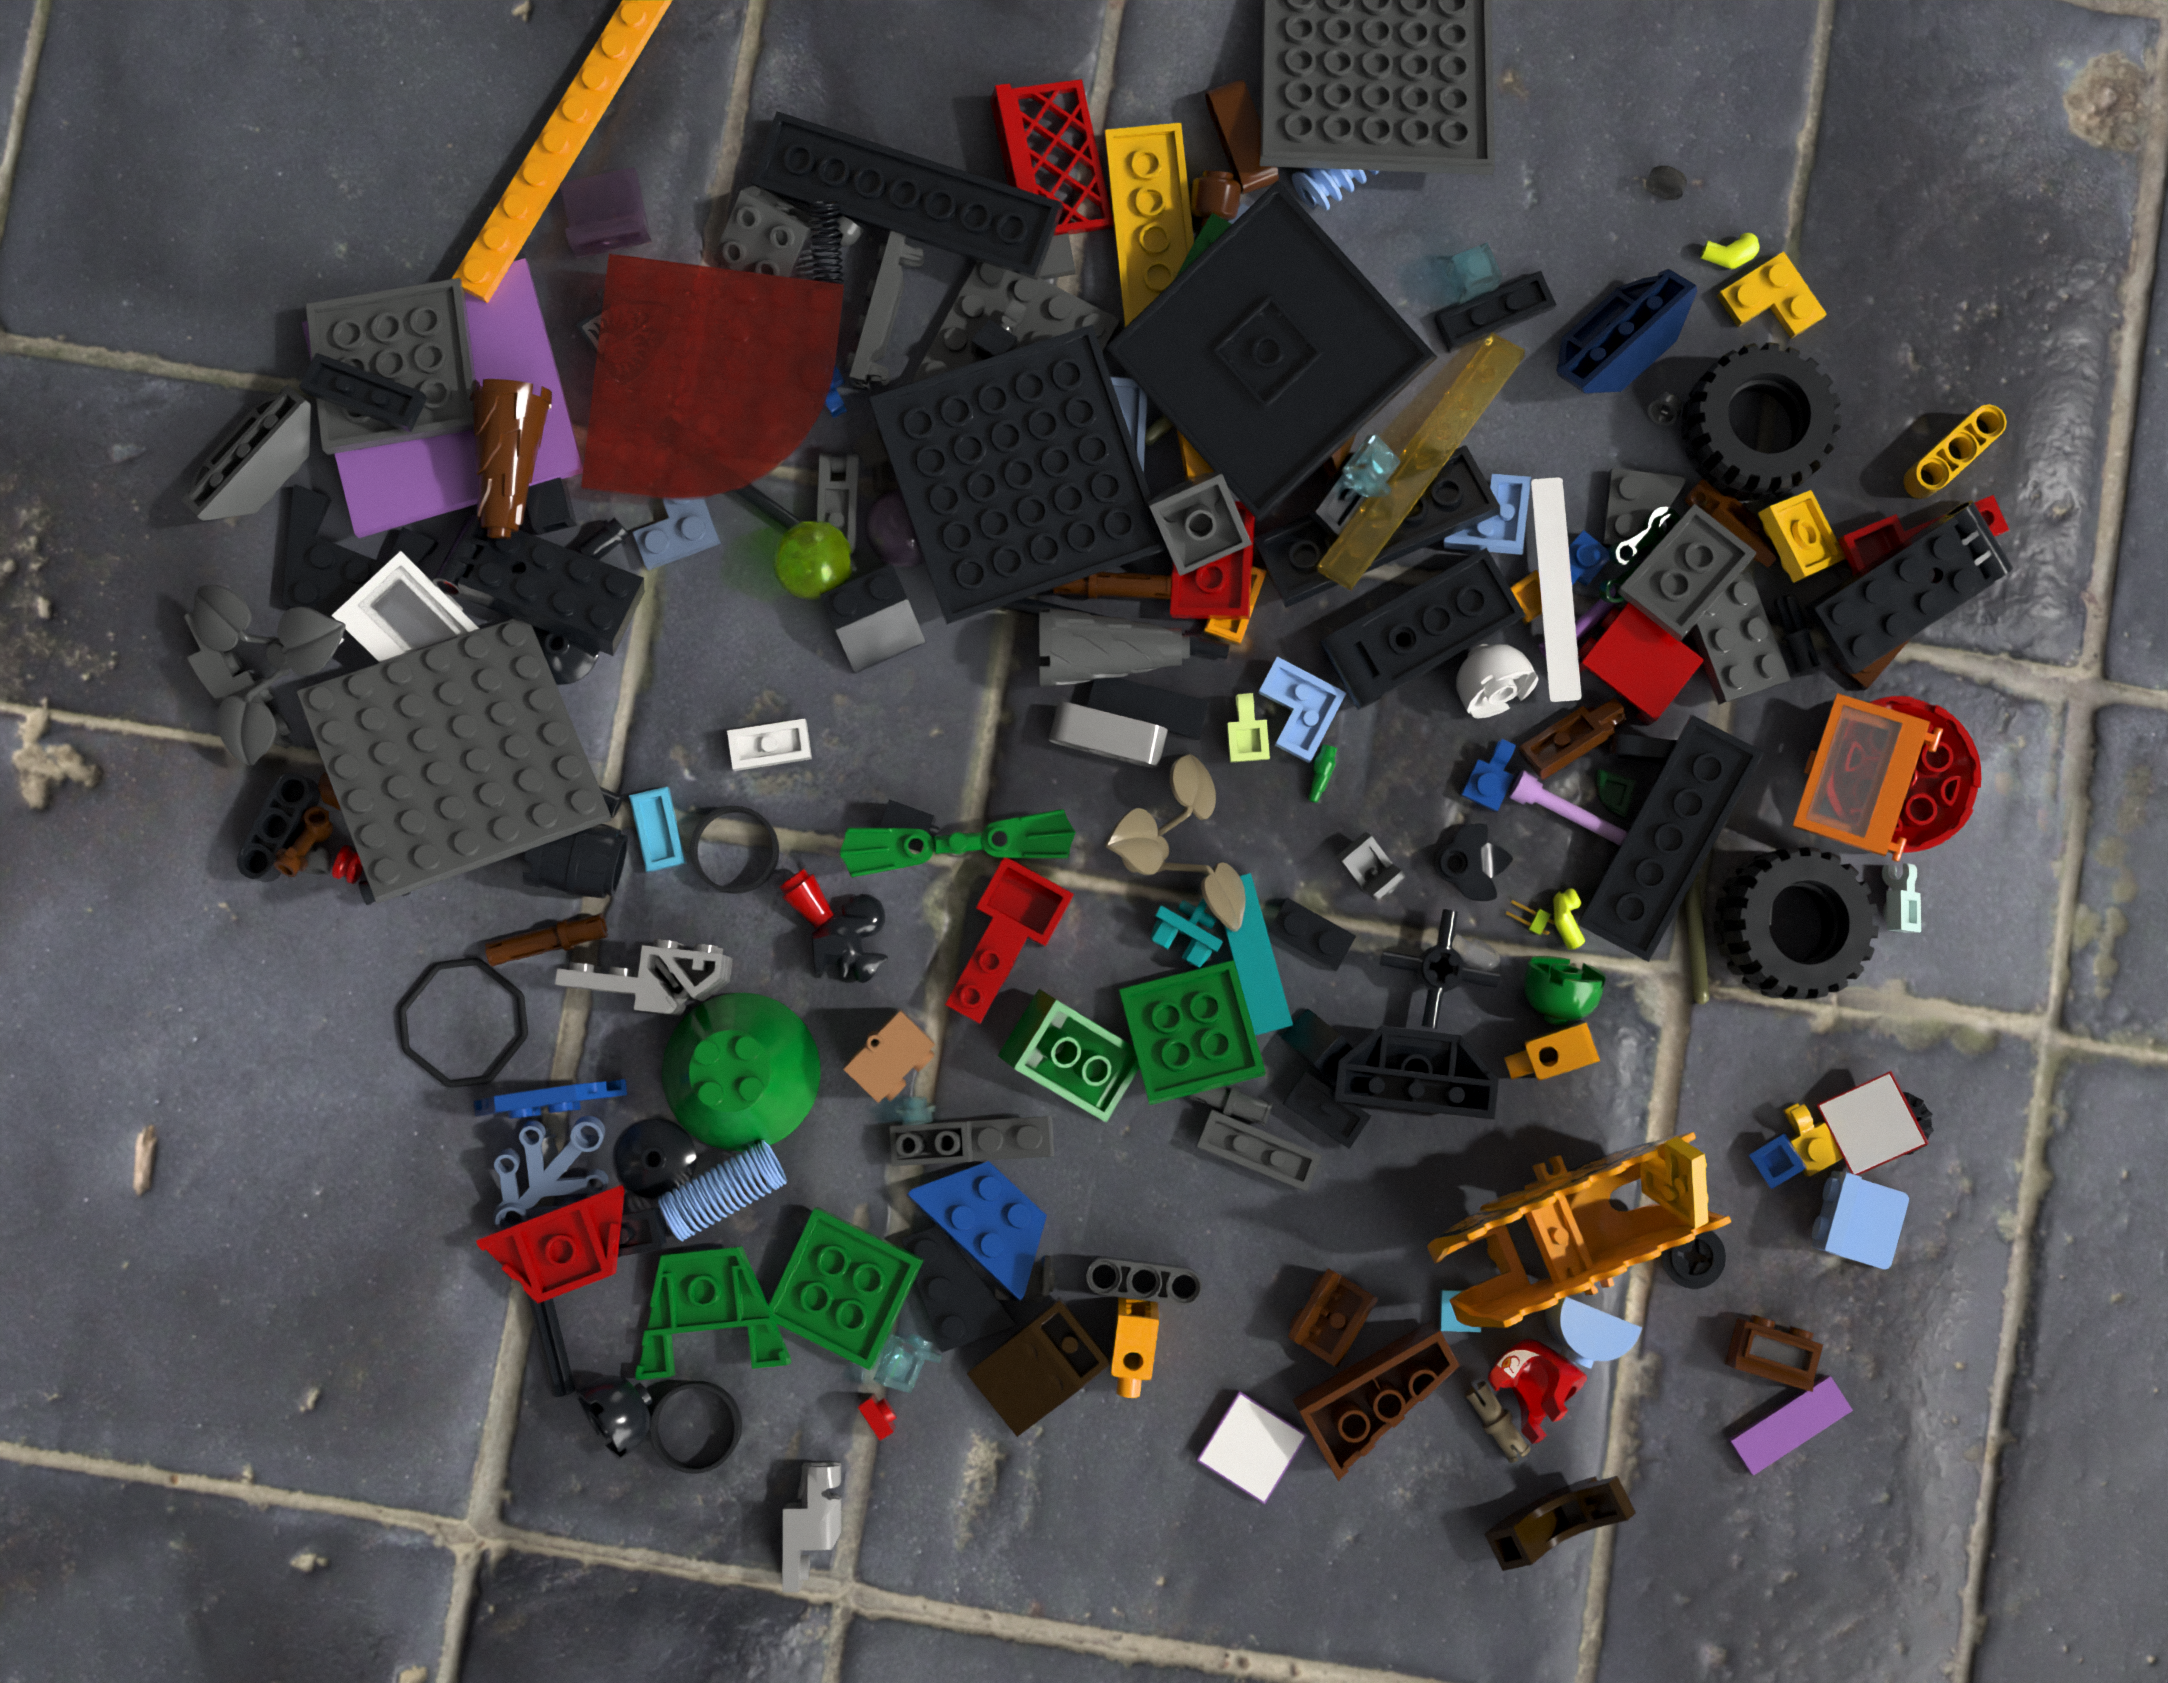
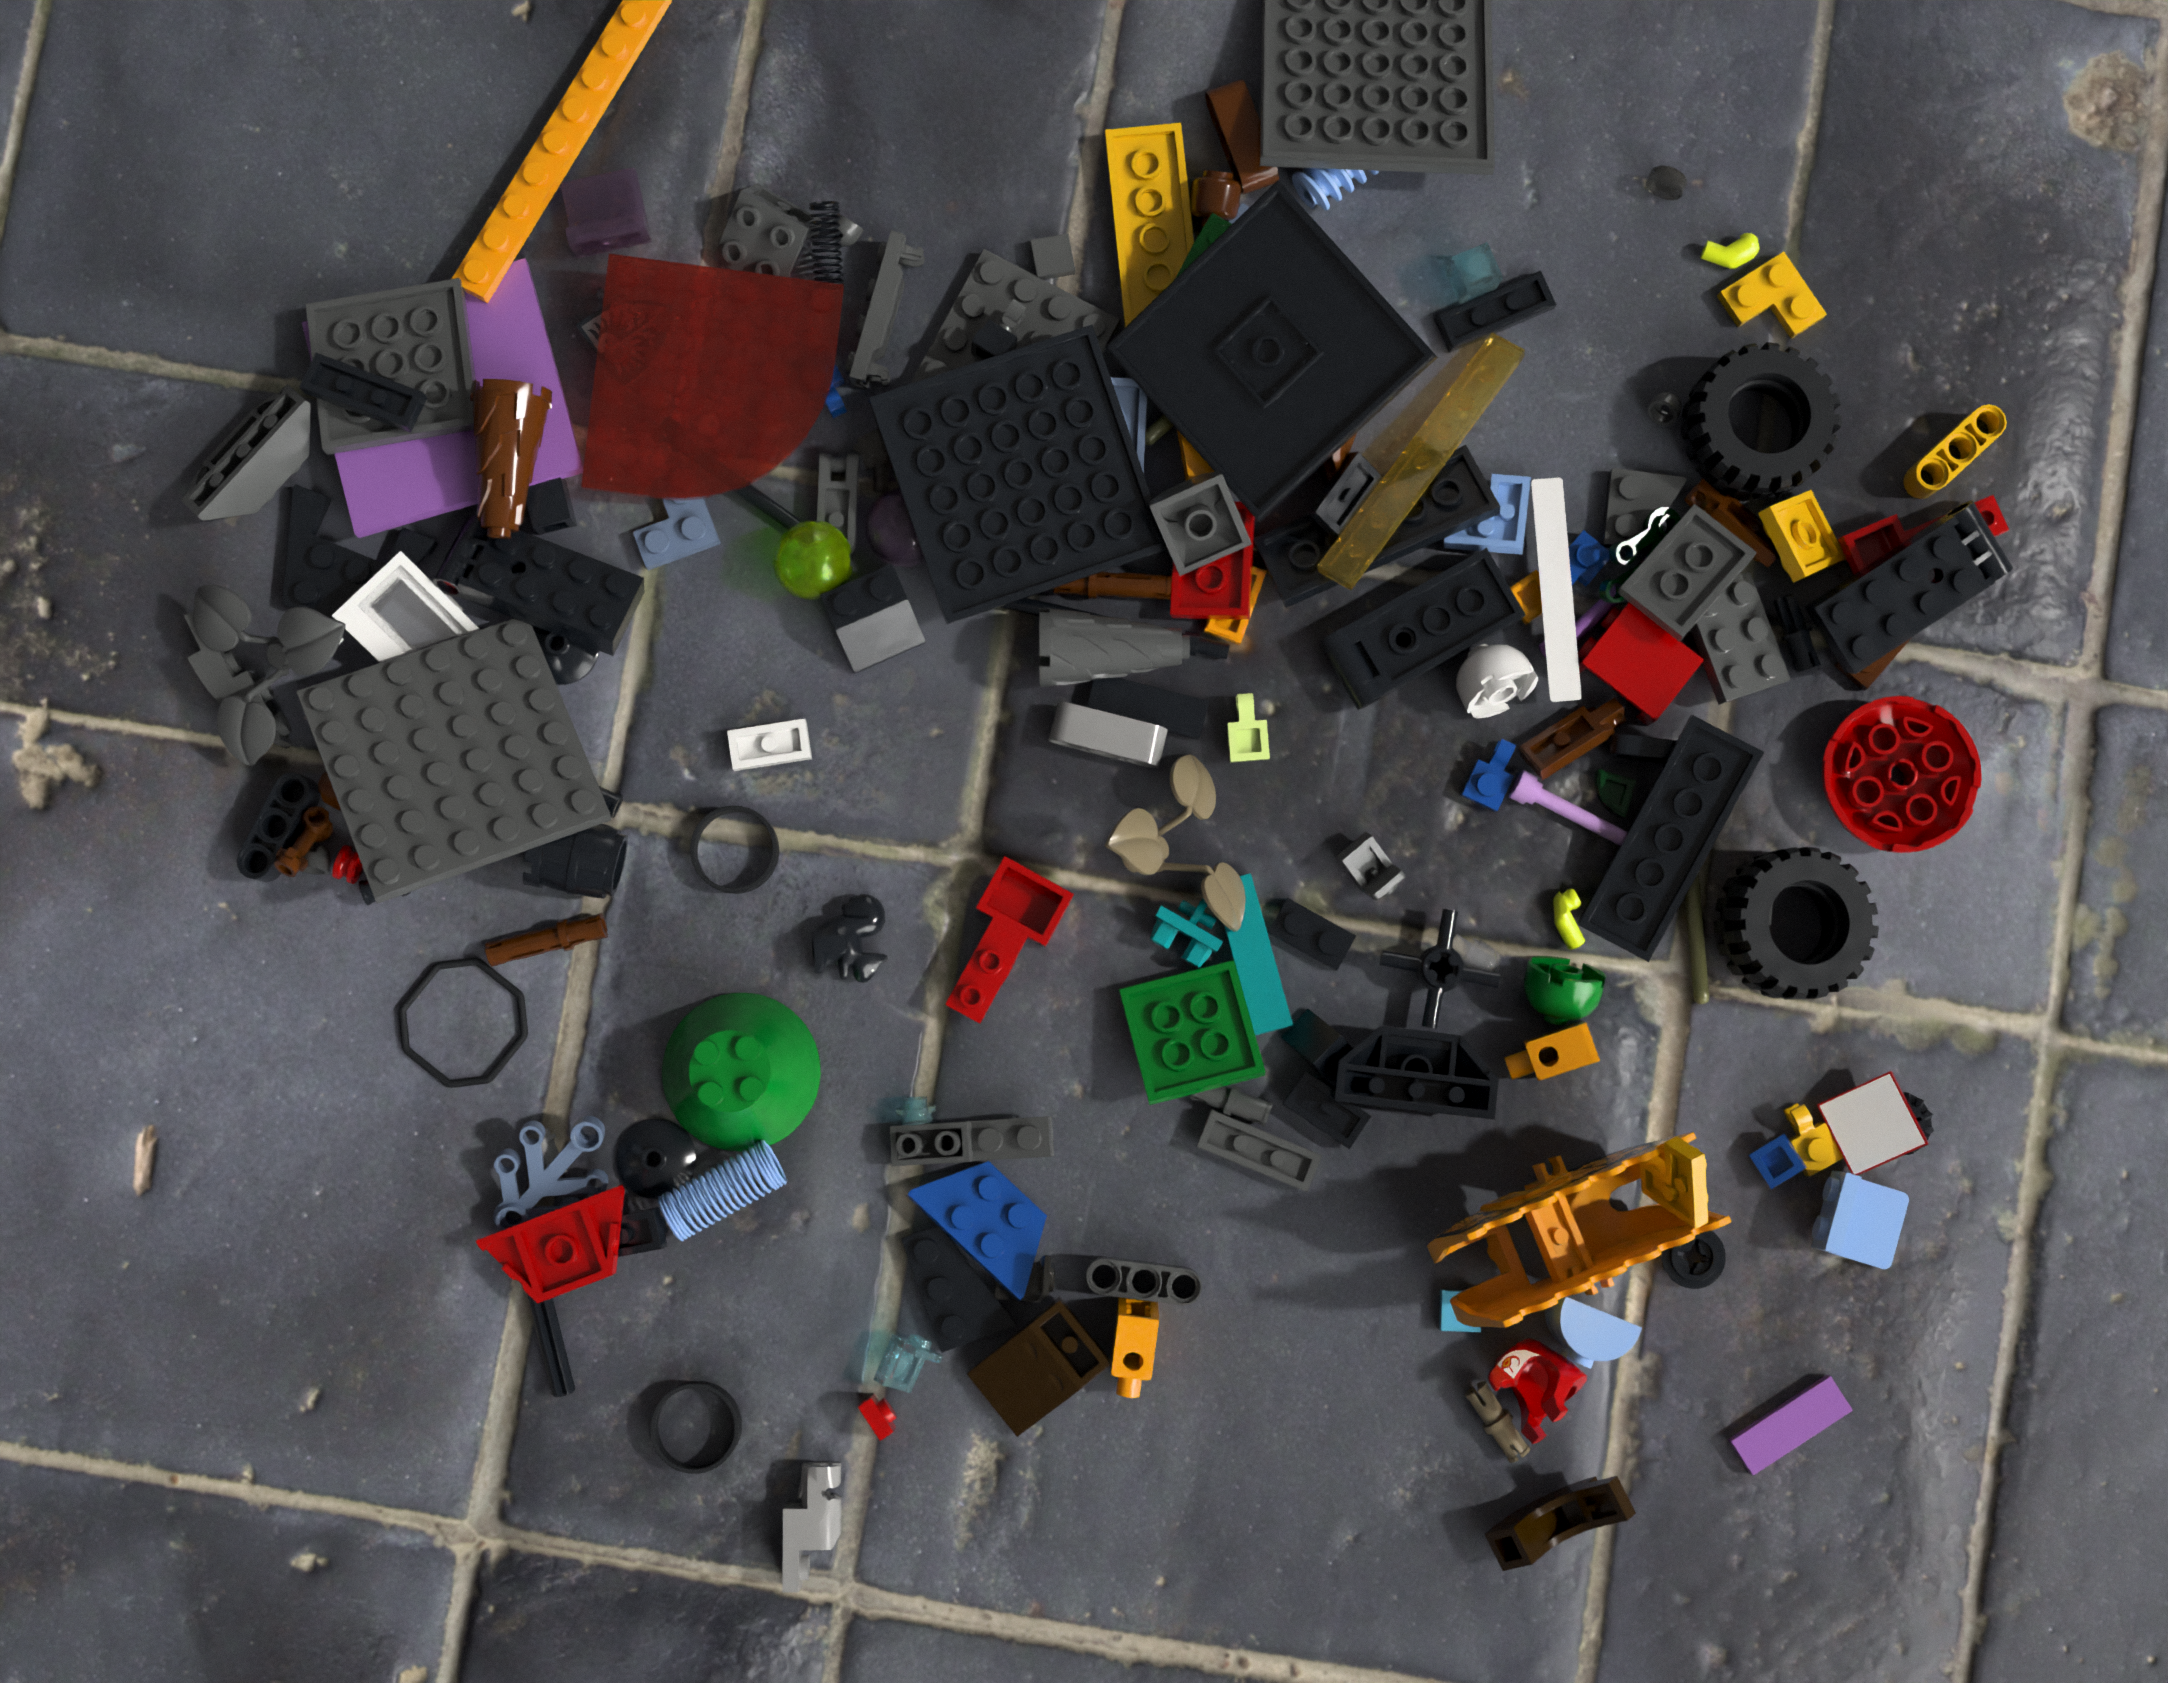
blue wing [473,1079,628,1119] -> none
light grey piece [555,939,733,1016] -> none
black cylinder [576,1375,653,1459] -> none
black pin [578,517,630,560] -> none
medium azure tile [629,787,687,873] -> none
green wing [635,1246,791,1380] -> none
black plate [750,111,1064,280] -> none
green plate [769,1207,924,1371] -> none
red cone [779,868,834,929] -> none
green piece [839,809,1076,878] -> none
medium nougat brick [843,1008,935,1103] -> none
black brick [879,799,940,854] -> none
red fence [990,79,1114,236] -> none
green slope [998,989,1139,1122] -> none
white tile [1196,1390,1307,1504] -> none
light blue plate [1258,657,1346,763] -> none
reddish brown bracket [1288,1268,1379,1368] -> none
reddish brown wedge [1293,1321,1460,1482] -> none
green piece [1308,744,1338,803] -> none
clear light blue bracket [1342,435,1401,497] -> none
black plate [1434,823,1513,902] -> none
piece [1505,900,1554,936] -> none
dark blue wedge [1556,269,1698,393] -> none
reddish brown window [1725,1314,1824,1392] -> none
piece [1792,693,1943,862] -> none
light aqua plate [1882,864,1921,933] -> none

